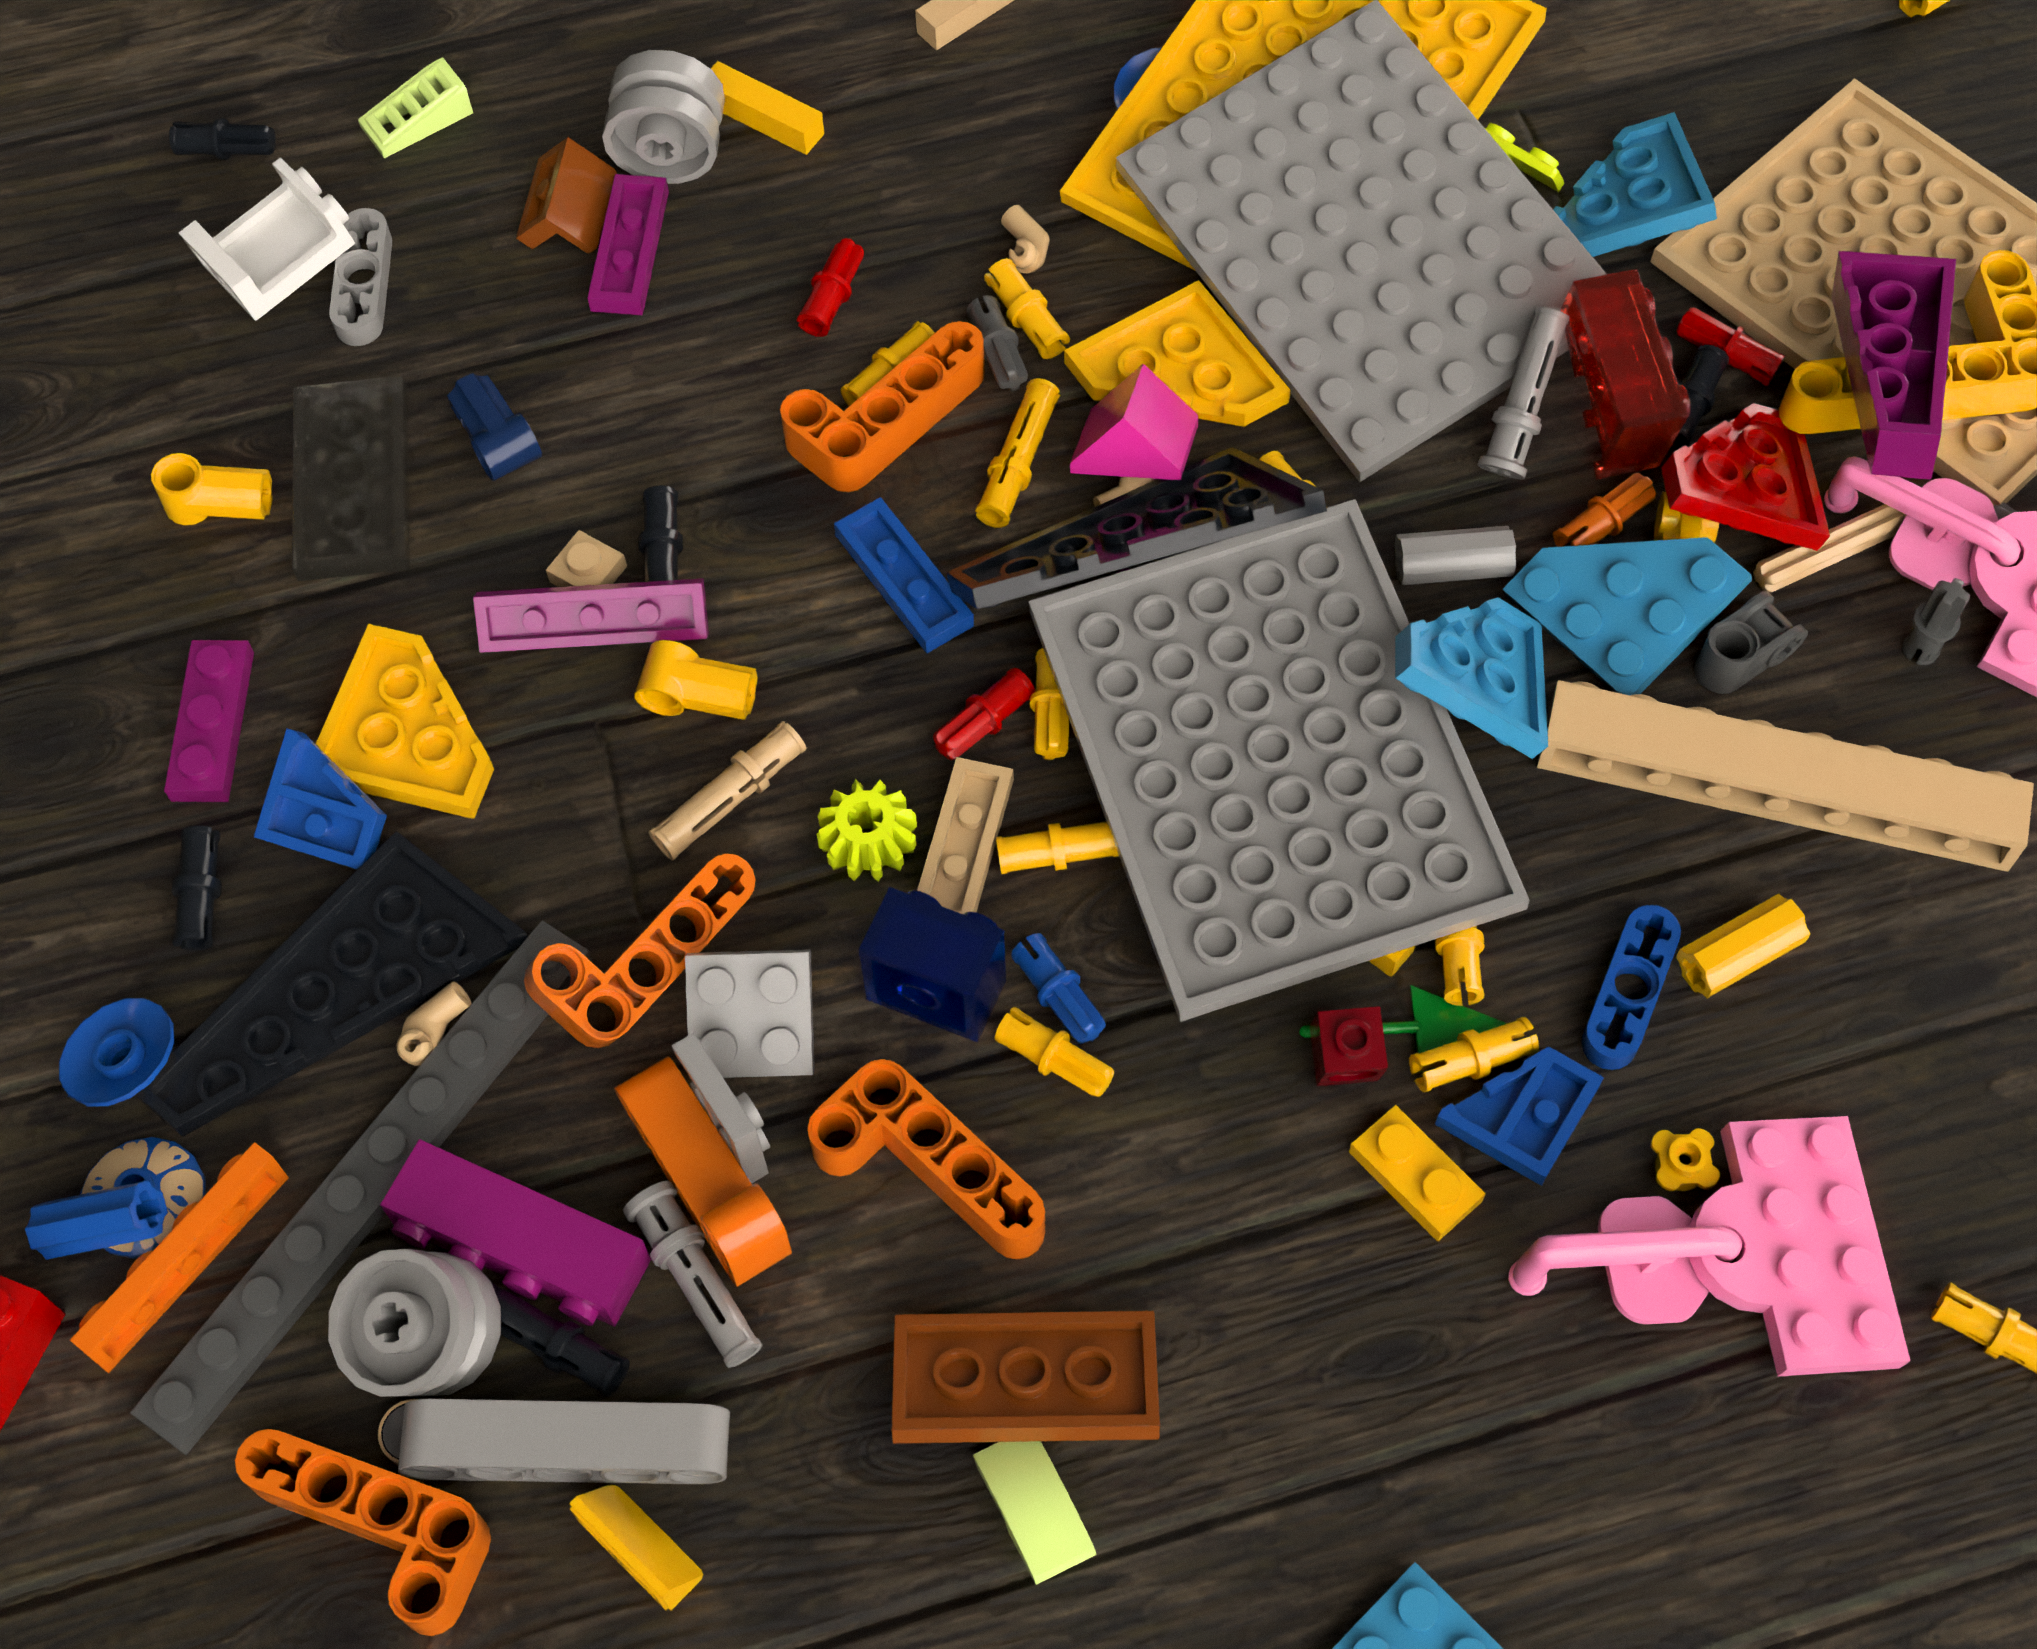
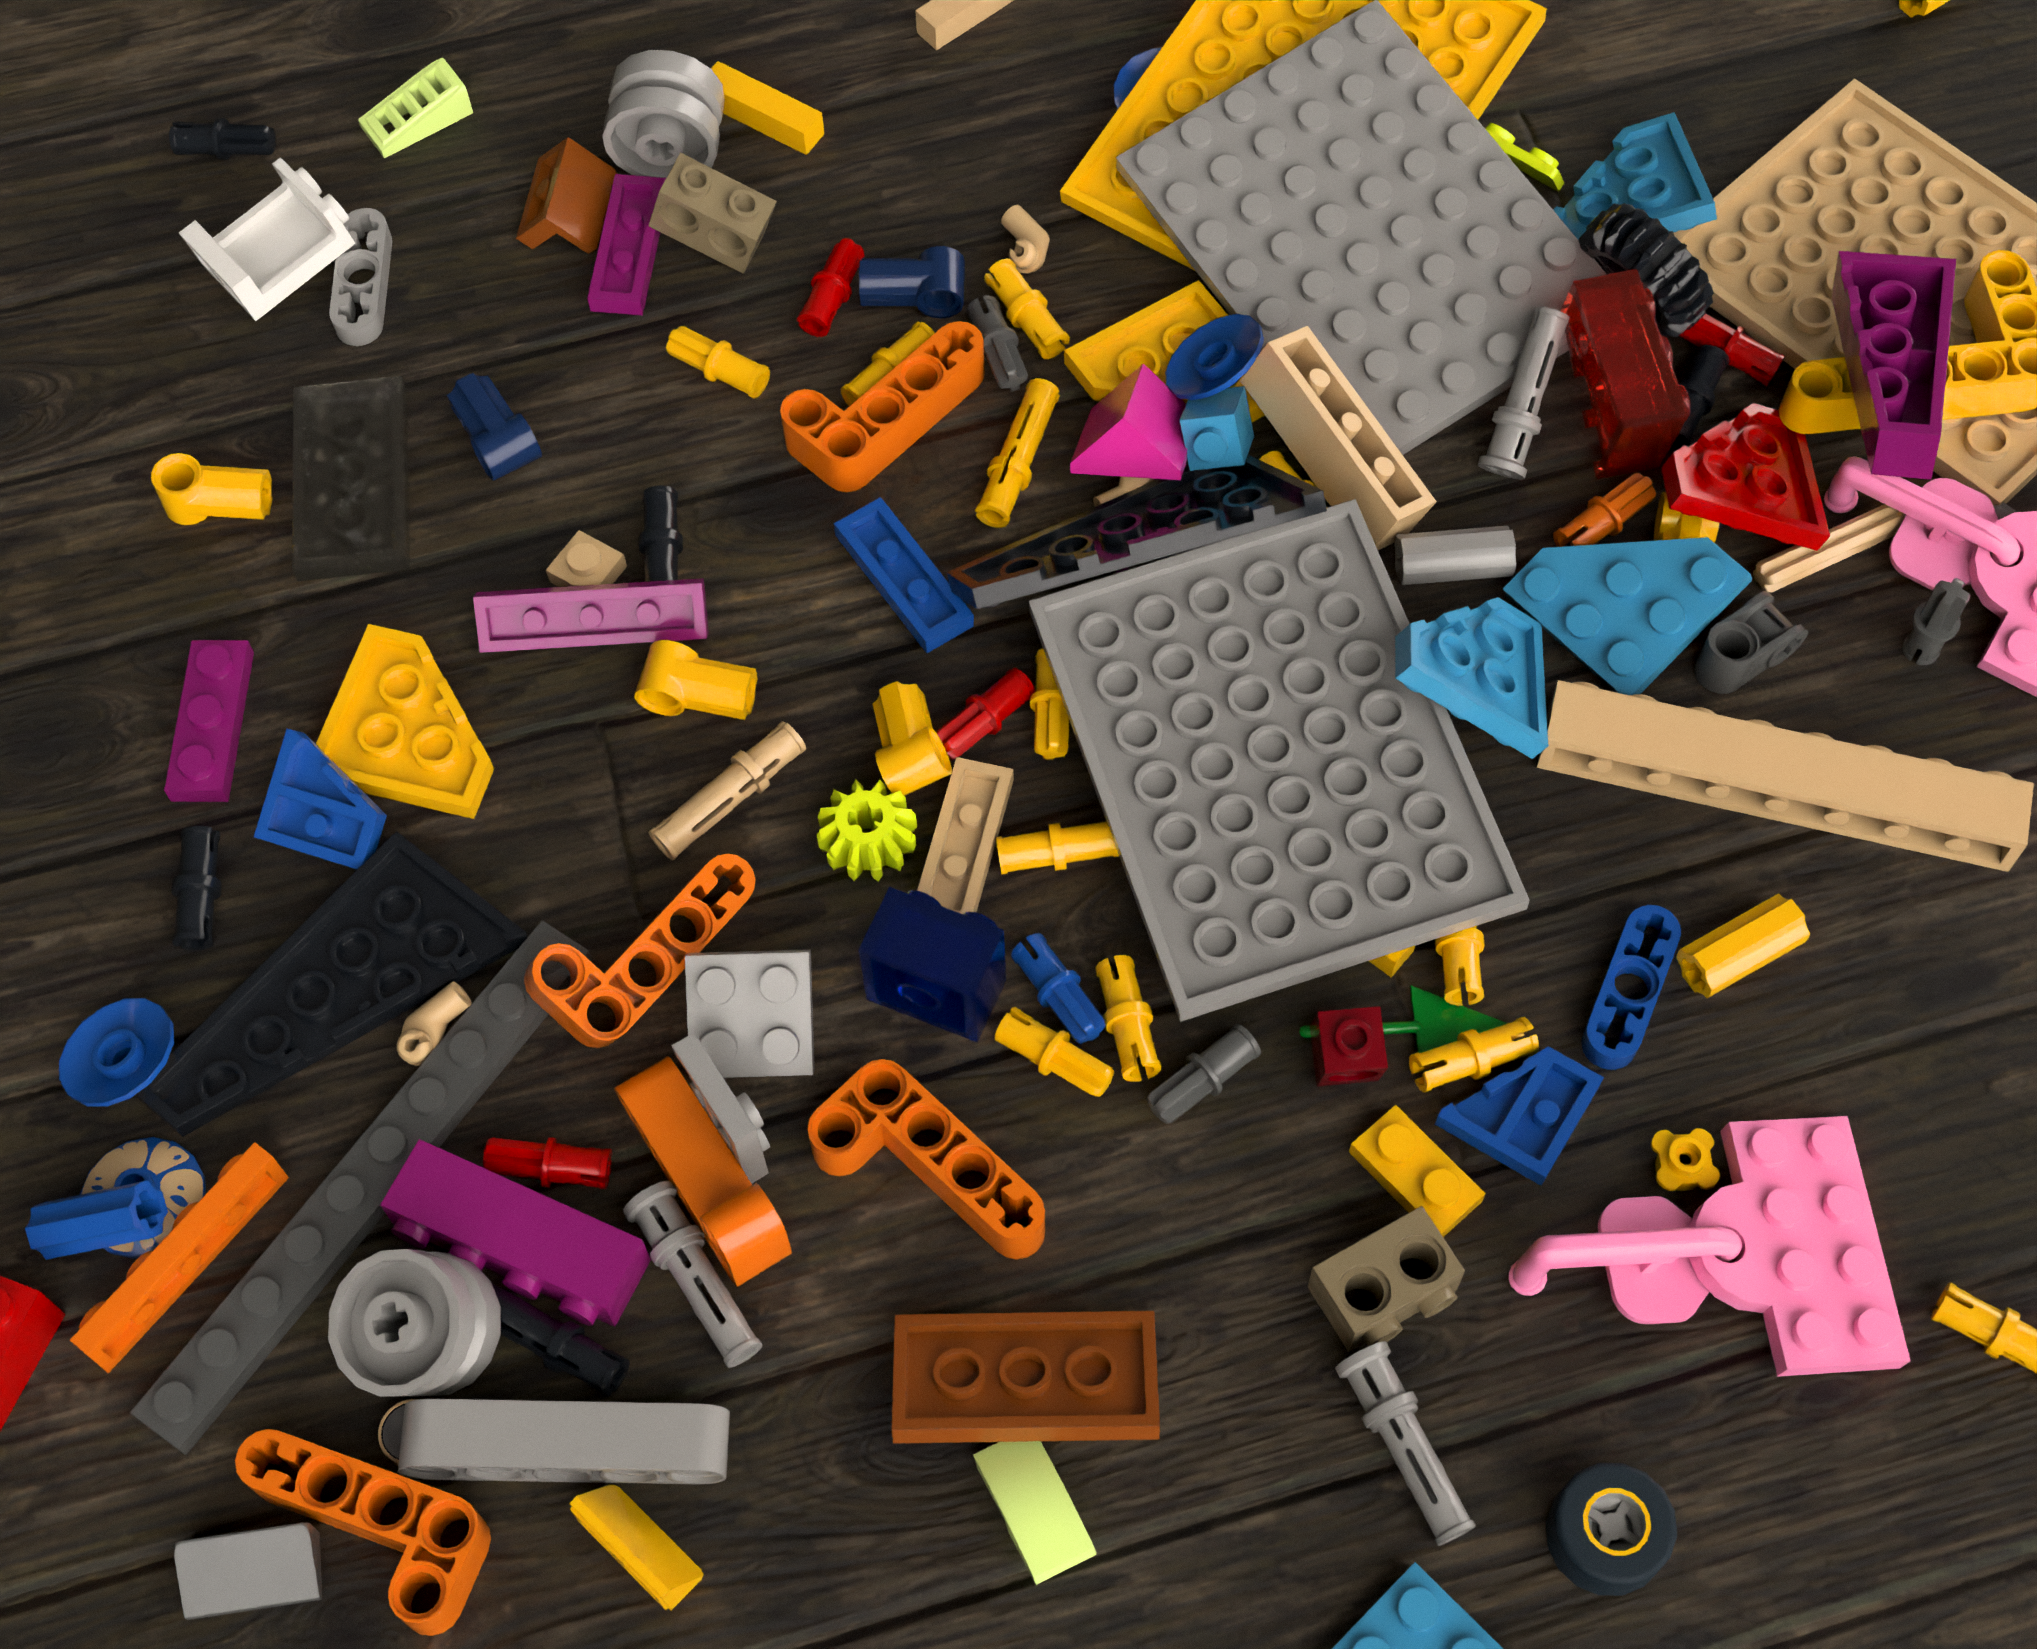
none -> slope [174,1522,322,1620]
none -> red axle [483,1137,612,1189]
none -> dark tan brick [649,152,777,274]
none -> yellow axle [666,326,770,399]
none -> dark blue piece [859,246,965,319]
none -> yellow piece [873,681,952,796]
none -> yellow pin [1095,955,1161,1082]
none -> dark grey axle [1147,1024,1261,1124]
none -> blue dish [1165,314,1264,401]
none -> dark azure brick [1180,386,1254,471]
none -> tan brick [1240,326,1437,550]
none -> dark tan brick [1307,1206,1465,1352]
none -> light grey pin [1335,1341,1476,1546]
none -> black wheel [1546,1463,1677,1596]
none -> black gear [1579,203,1714,337]

